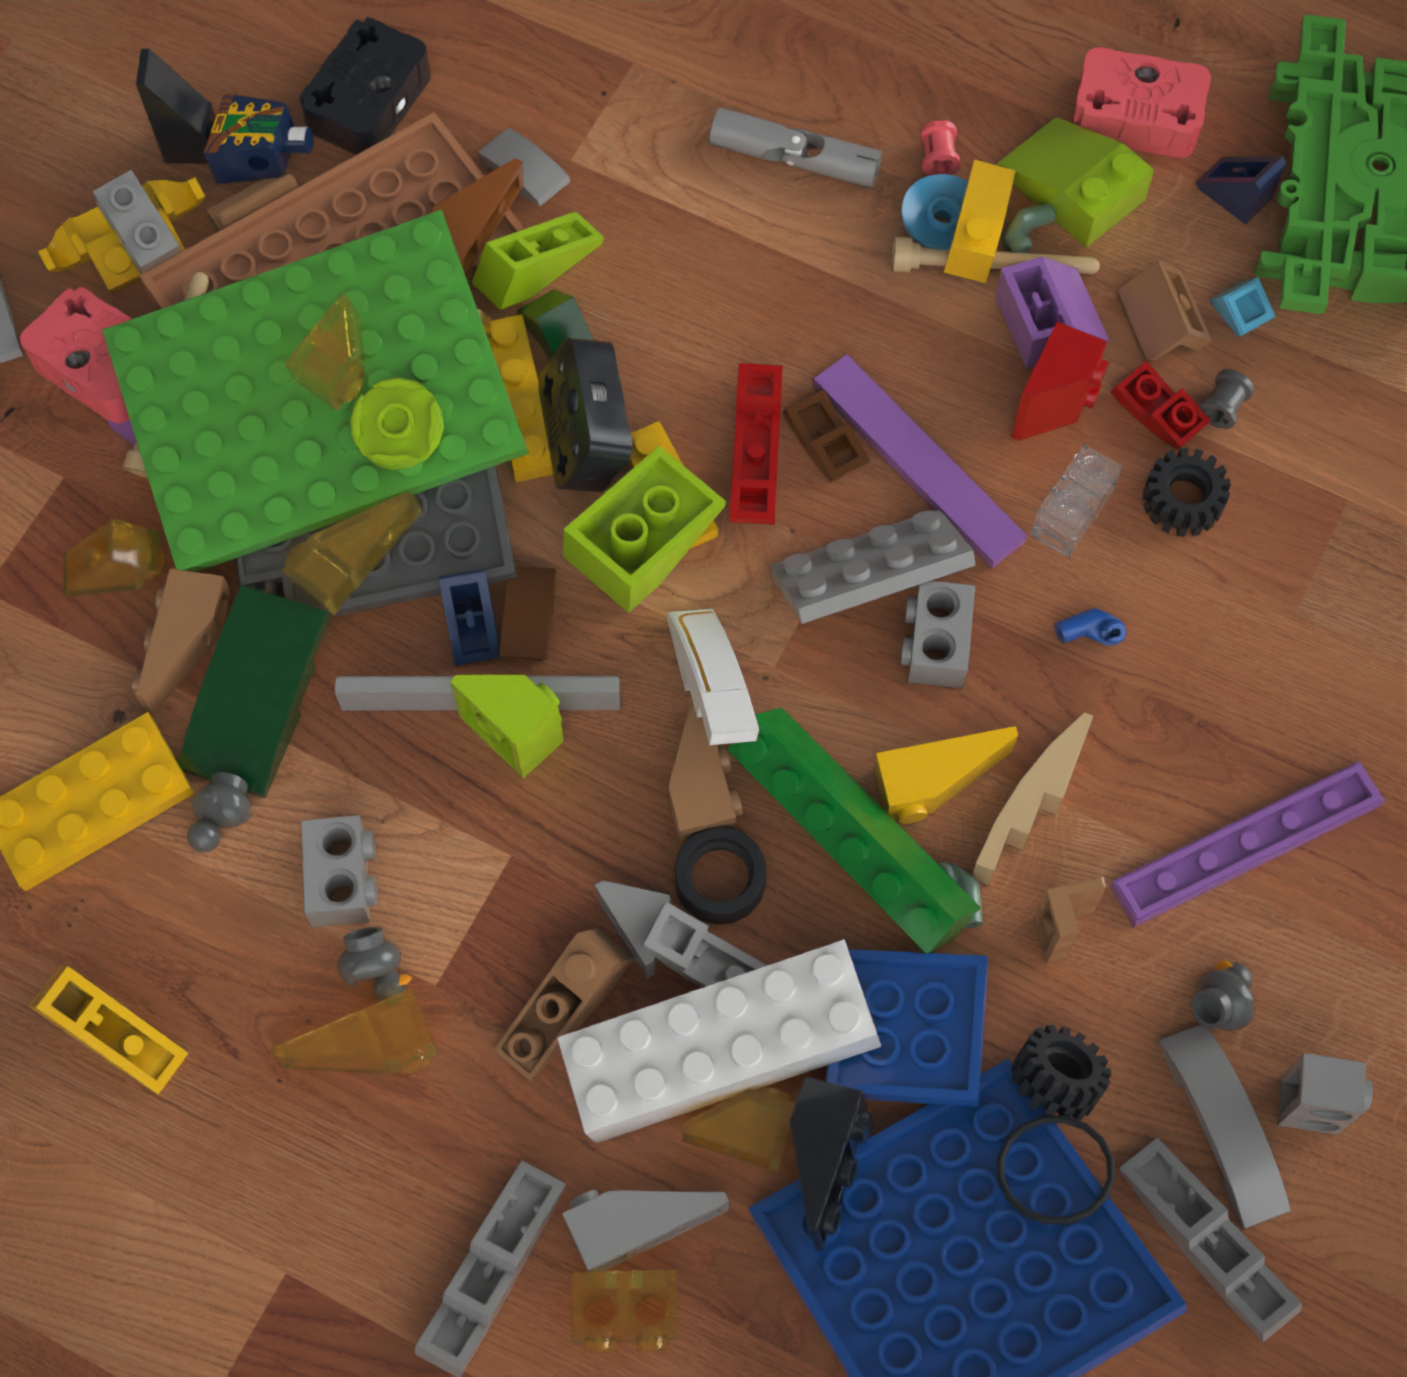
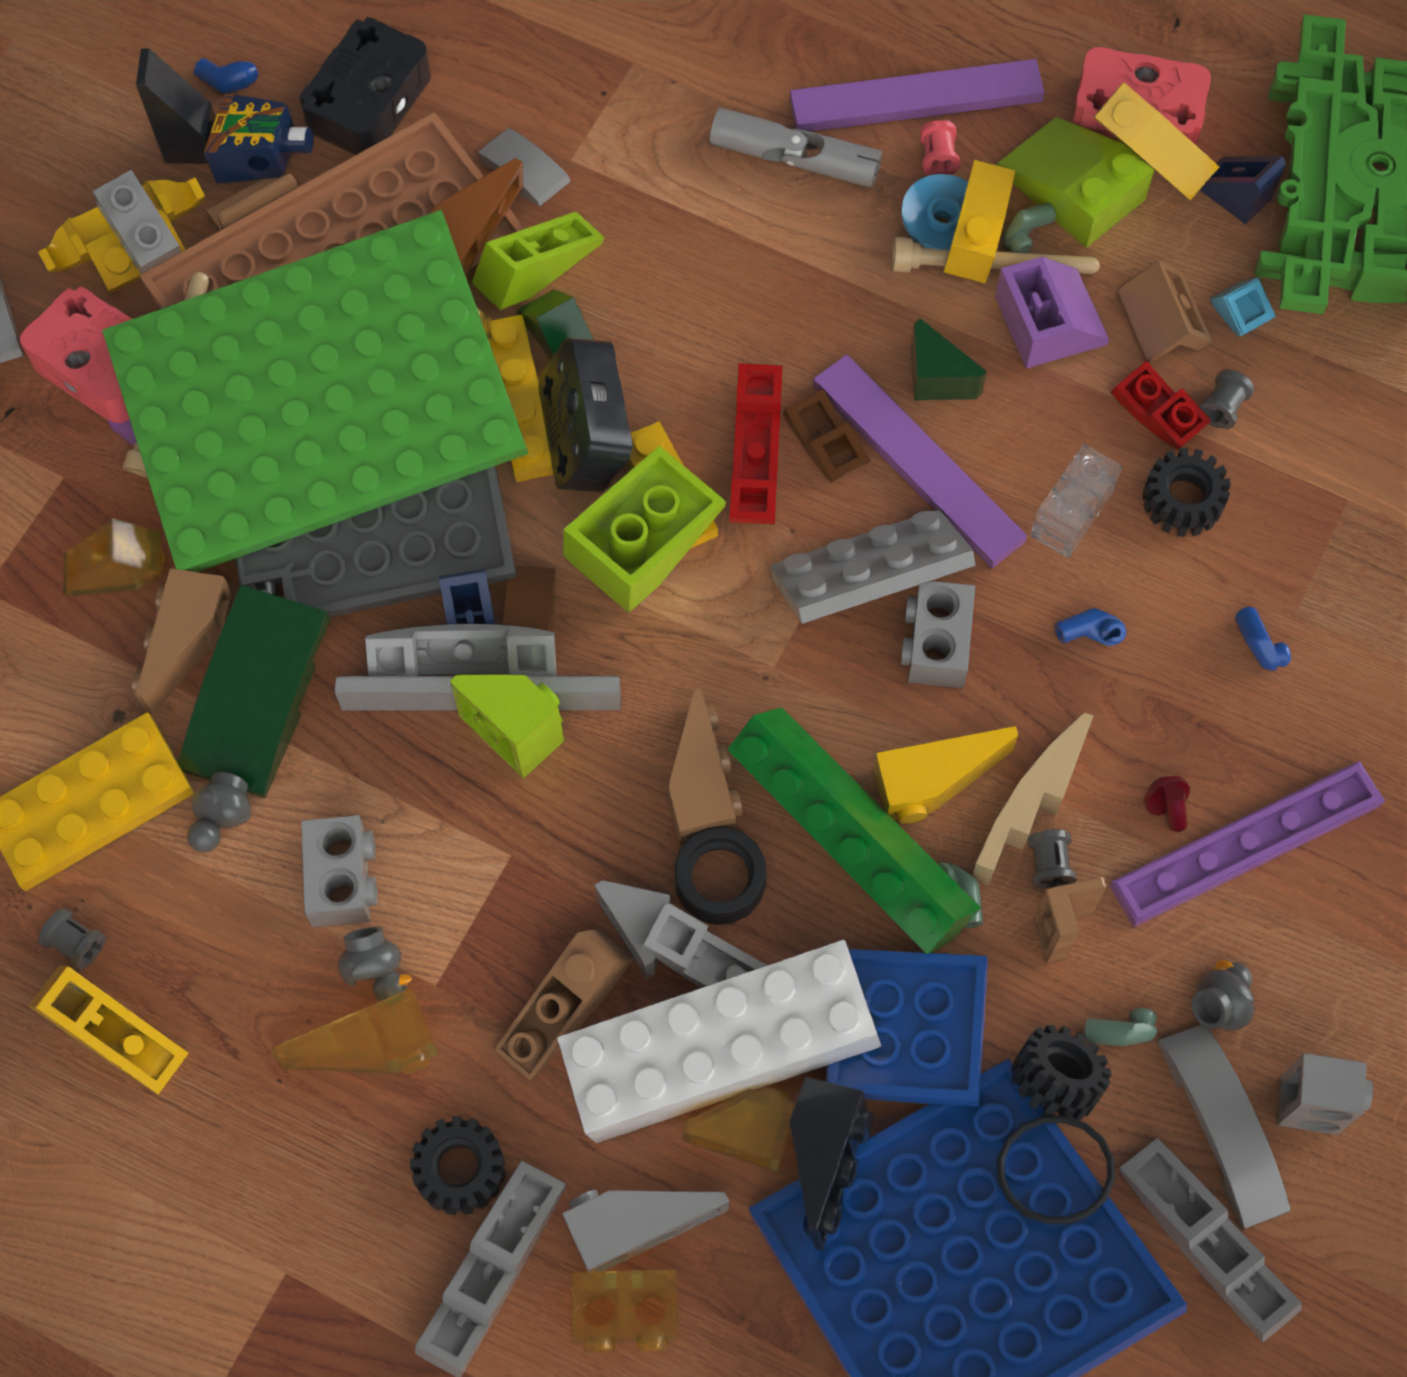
clear yellow slope [281,491,423,616] -> none
clear yellow slope [284,294,365,411] -> none
lime tile [350,377,444,471] -> none
white slope [667,608,759,745] -> none
red slope [1011,321,1110,441] -> none
none -> dark grey bush [38,907,106,971]
none -> blue arm [194,58,258,94]
none -> light grey slope [365,624,557,676]
none -> black tyre [410,1116,505,1215]
none -> medium lavender tile [790,59,1045,132]
none -> dark green slope [911,318,987,400]
none -> dark grey bush [1027,829,1077,889]
none -> sand green arm [1085,1008,1158,1046]
none -> yellow slope [1093,82,1219,200]
none -> dark red plate [1144,776,1190,832]
none -> blue arm [1235,607,1291,671]

